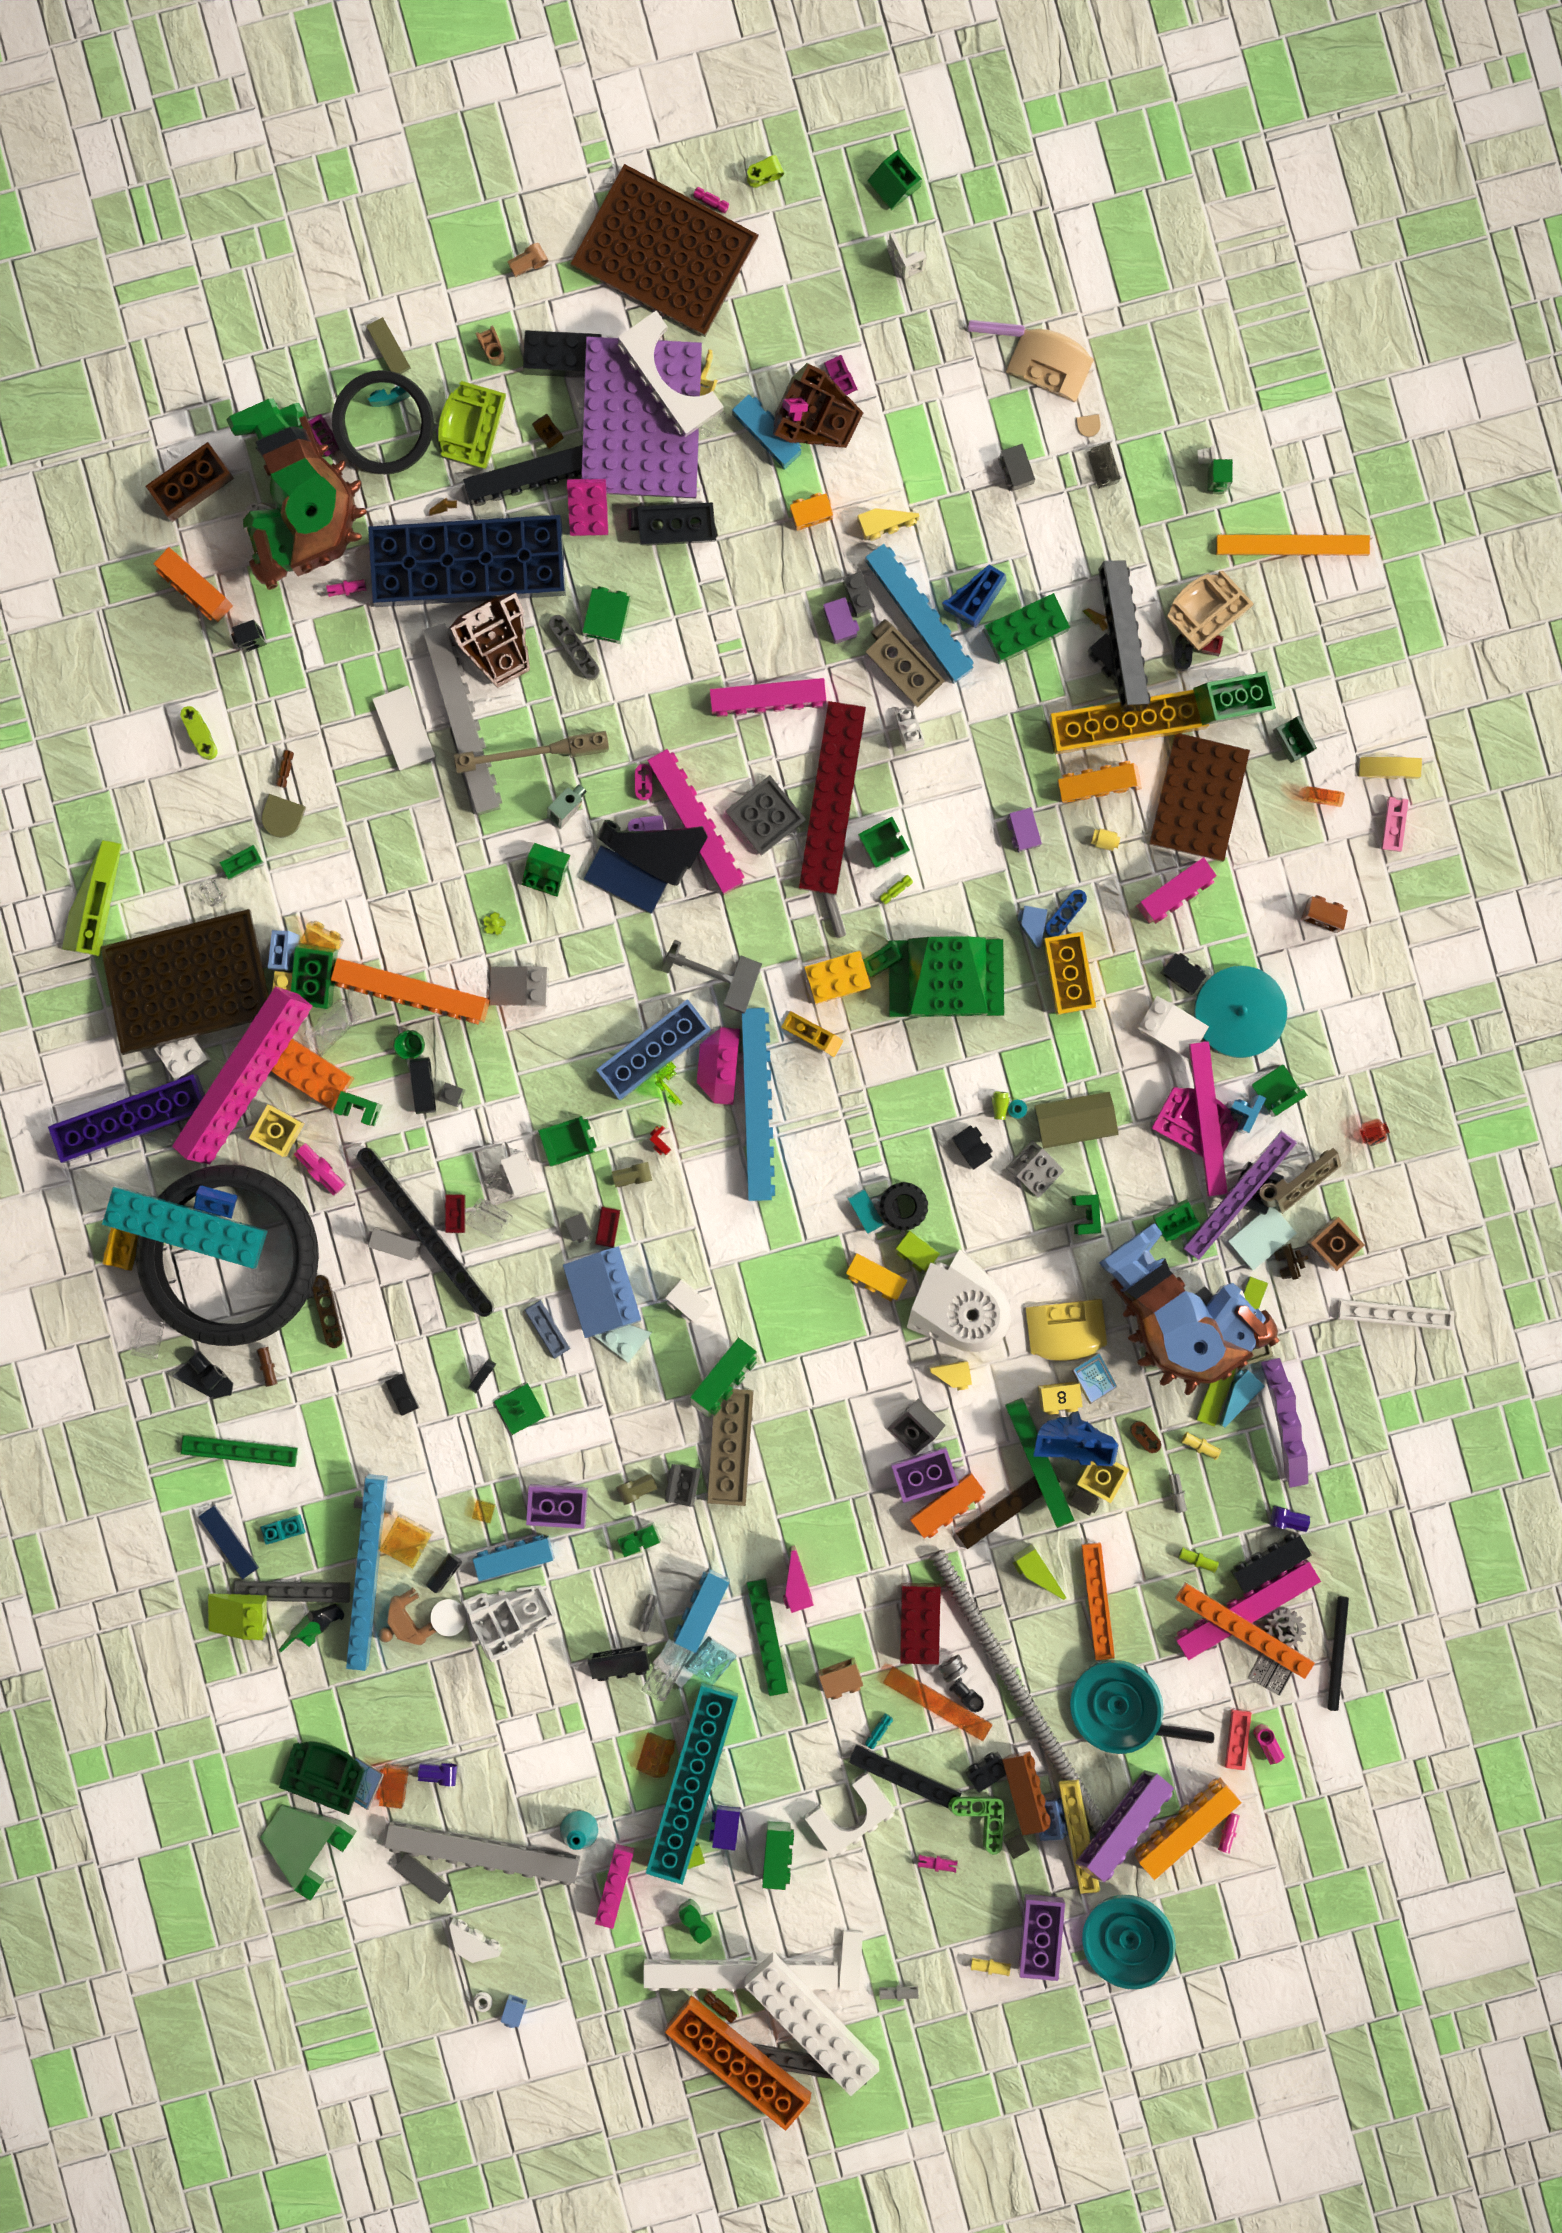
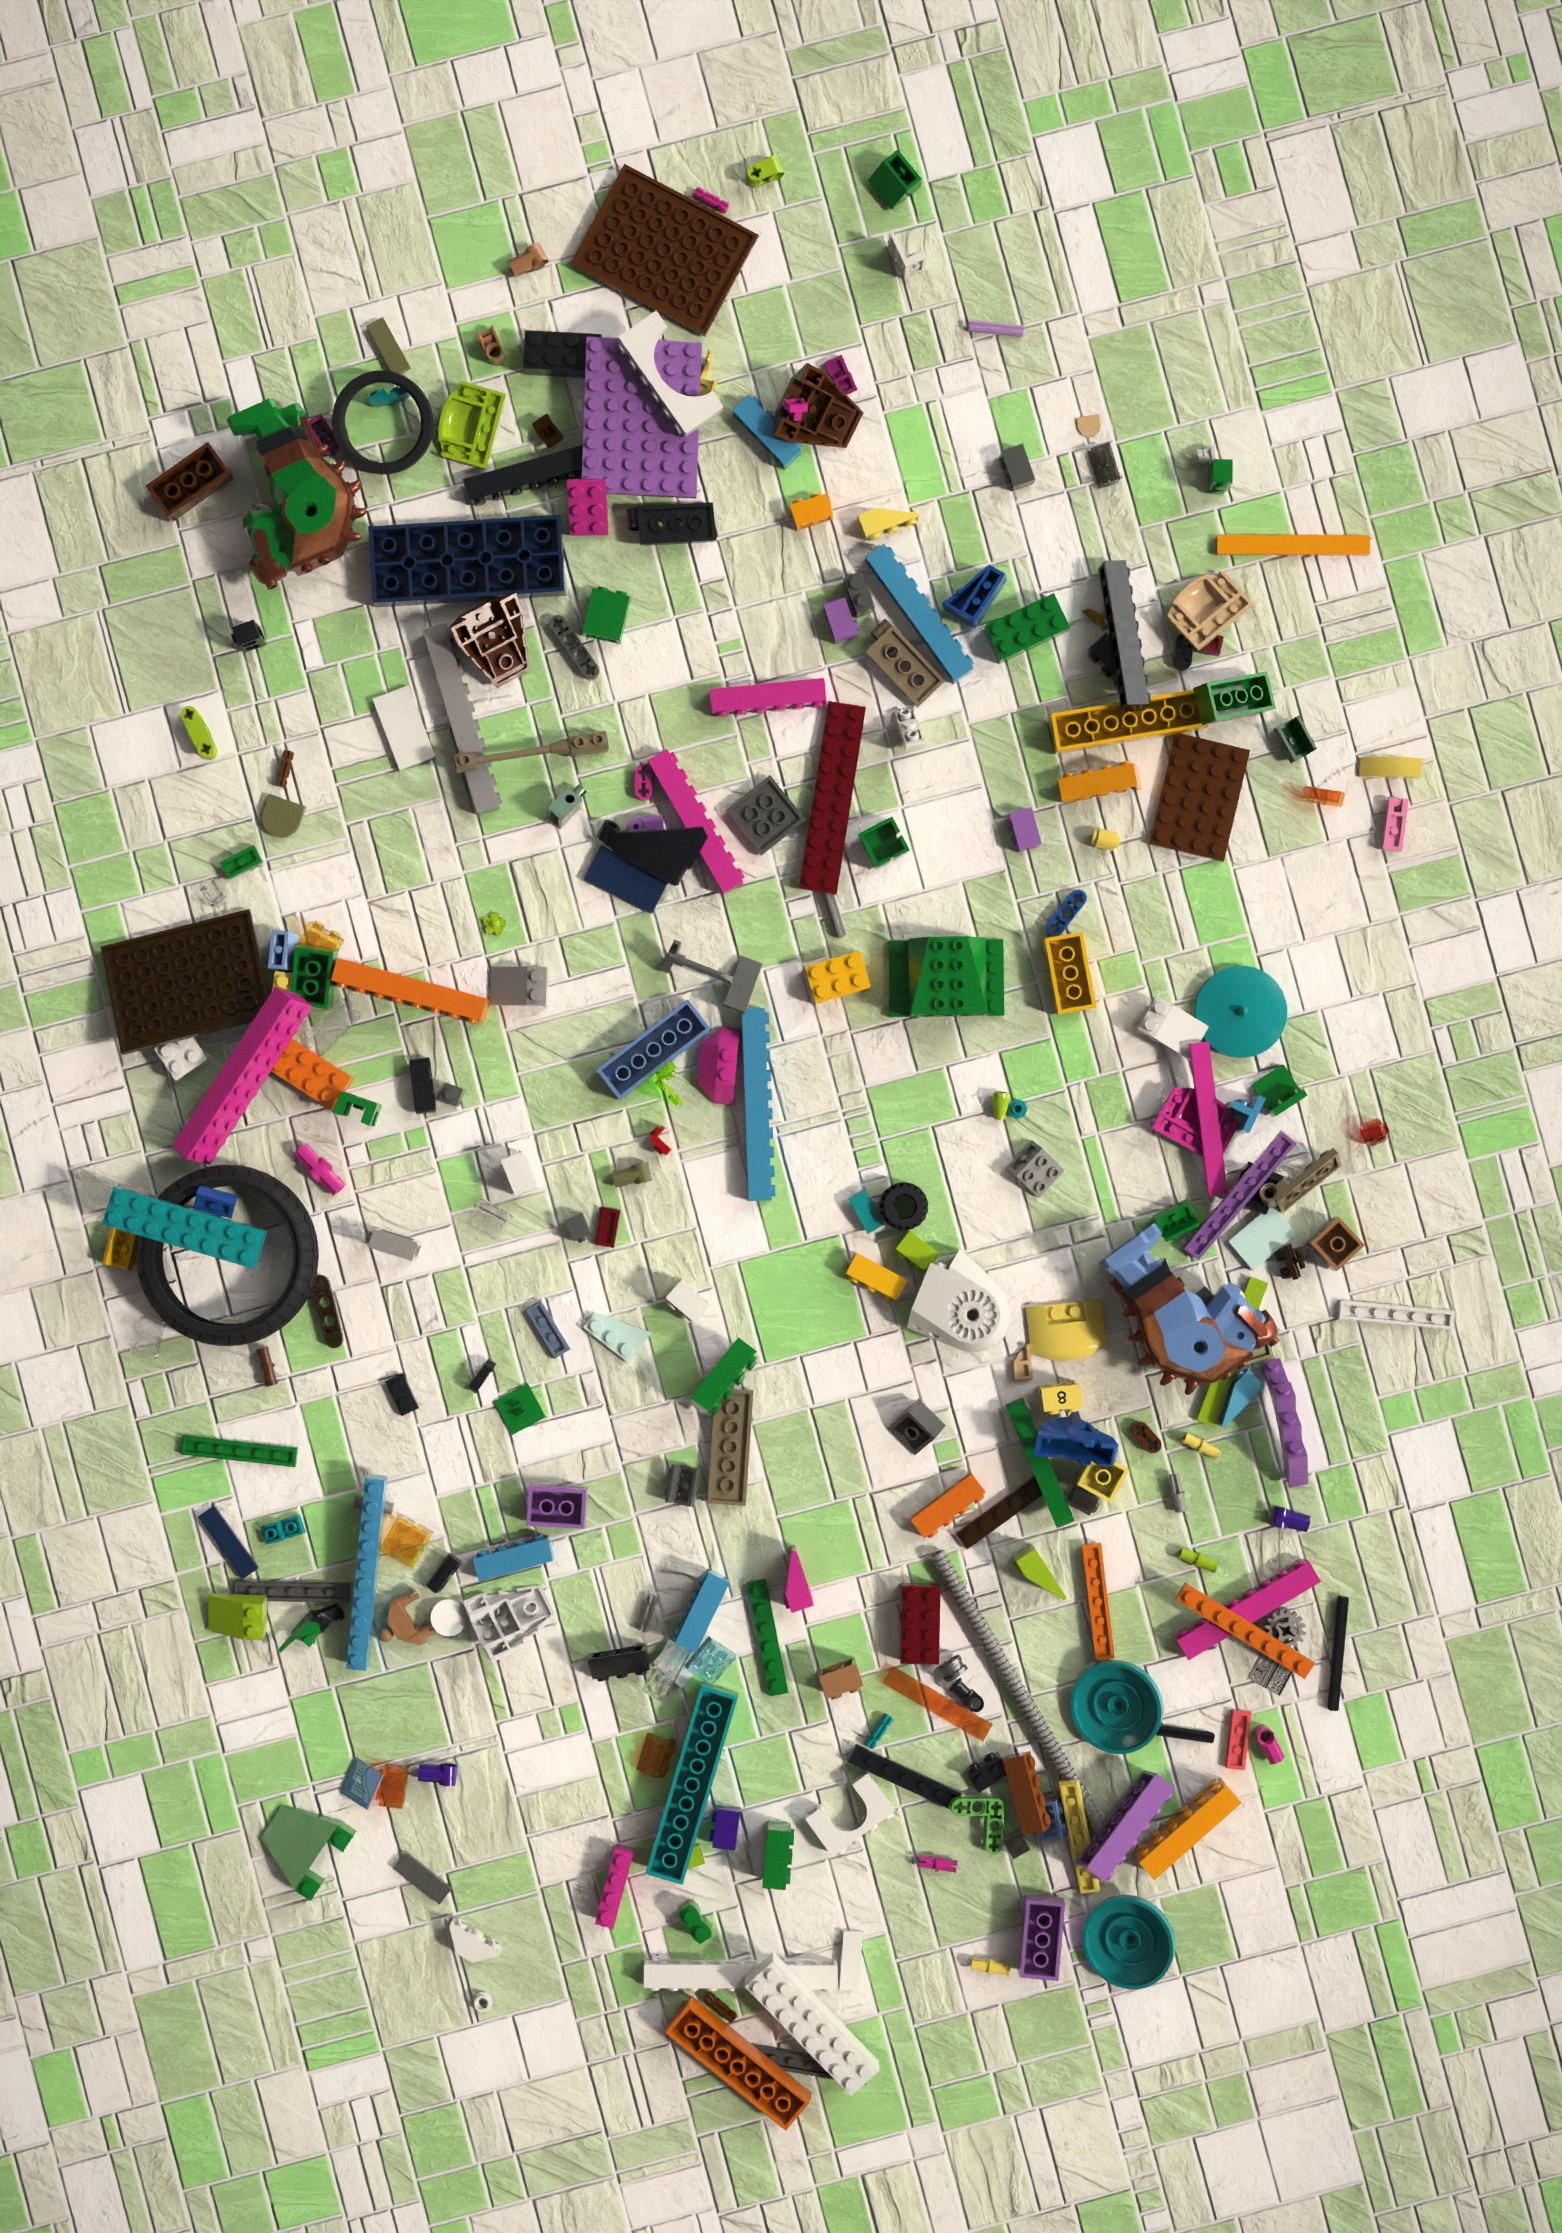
dark purple brick [48,1074,205,1163] -> none
lime wedge [62,840,122,957] -> none
orange brick [153,547,233,622] -> none
black panel [173,1351,233,1398] -> none
light yellow brick [249,1104,305,1157] -> none
dark green slope [279,1741,365,1815] -> none
dark pink pin [326,579,367,597] -> none
black beam [357,1148,495,1317] -> none
light grey brick [385,1821,580,1885] -> none
green hair [393,1030,425,1059] -> none
pearl gold bar [429,498,457,516] -> none
dark red plate [445,1195,466,1233] -> none
clear yellow tile [472,1499,496,1523] -> none
clear bracket [483,1171,513,1205] -> none
medium blue brick [500,1994,528,2028] -> none
green slope [521,843,571,897] -> none
green panel [538,1116,597,1167] -> none
teal cone [560,1810,598,1850] -> none
medium blue slope [563,1246,641,1338] -> none
olive piece [616,1473,658,1505] -> none
green piece [617,1522,661,1558] -> none
yellow slope [781,1011,843,1057] -> none
green plate [863,941,904,977] -> none
lime axle [879,875,913,904] -> none
light grey pin [879,1985,919,2001] -> none
medium lavender brick [891,1446,959,1503] -> none
light yellow slope [929,1361,972,1391] -> none
black brick [951,1125,993,1170] -> none
tan slope [1006,329,1094,402] -> none
medium blue slope [1017,906,1047,949] -> none
olive slope [1034,1092,1119,1149] -> none
green panel [1071,1194,1102,1235] -> none
piece [1071,1353,1117,1404] -> none
dark pink brick [1136,857,1217,924] -> none
black brick [1160,953,1207,995] -> none
dark pink pin [1218,1812,1240,1854] -> none
black brick [1231,1533,1312,1594] -> none
dark orange slope [1301,895,1348,933] -> none
none -> tan tile [1012,1343,1033,1381]

